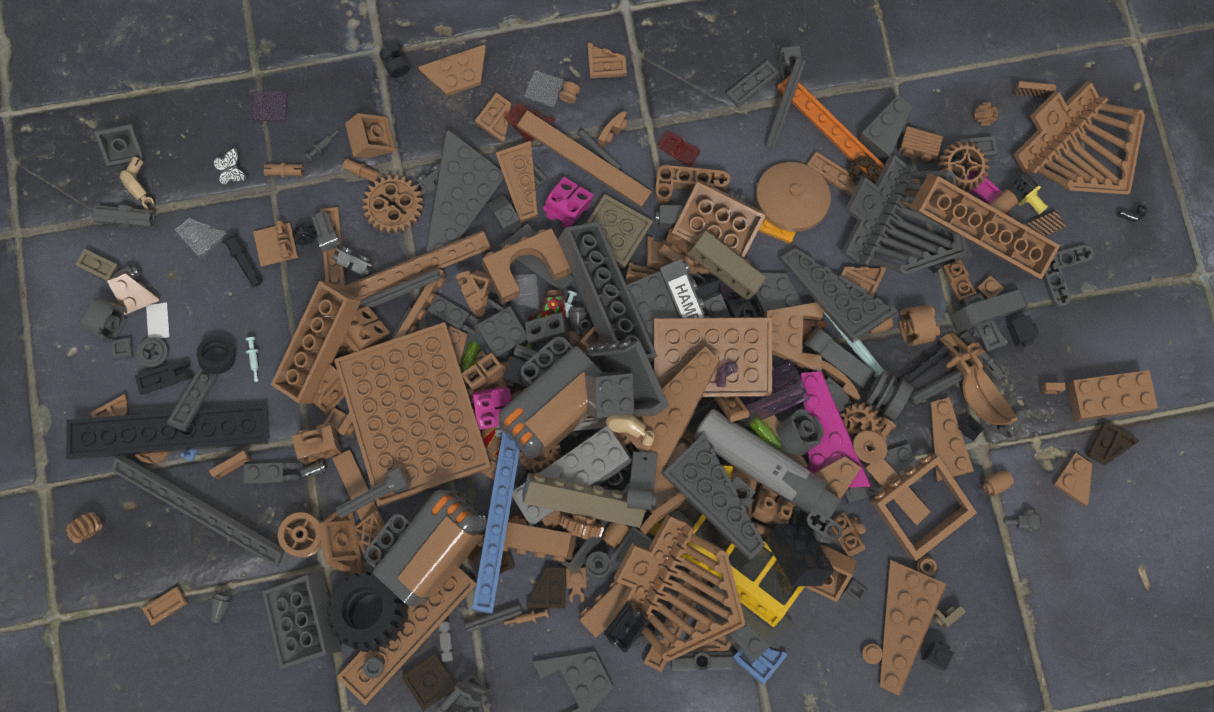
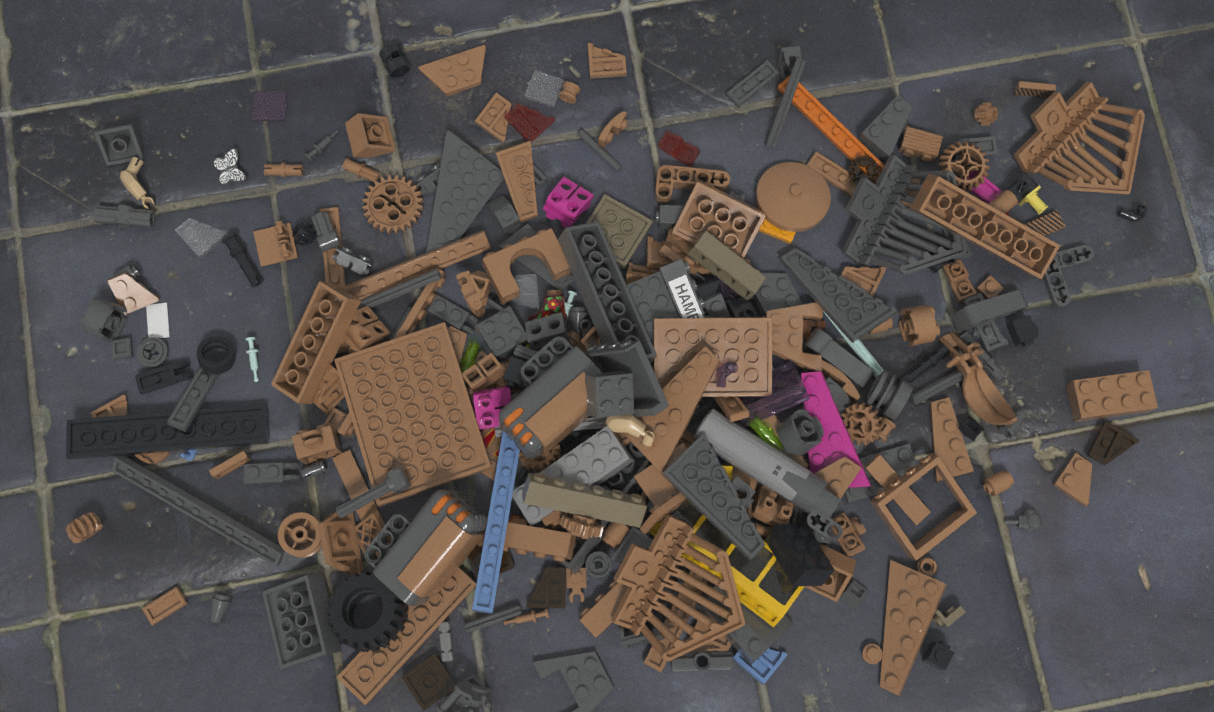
dark tan plate [75,249,119,281] -> none
dark grey tile [363,657,385,678] -> none
medium nougat tile [517,110,652,208] -> none
black hinge [604,602,650,653] -> none
dark grey door [627,452,658,510] -> none
medium nougat piece [853,431,887,464] -> none
medium nougat tile [1040,383,1066,394] -> none

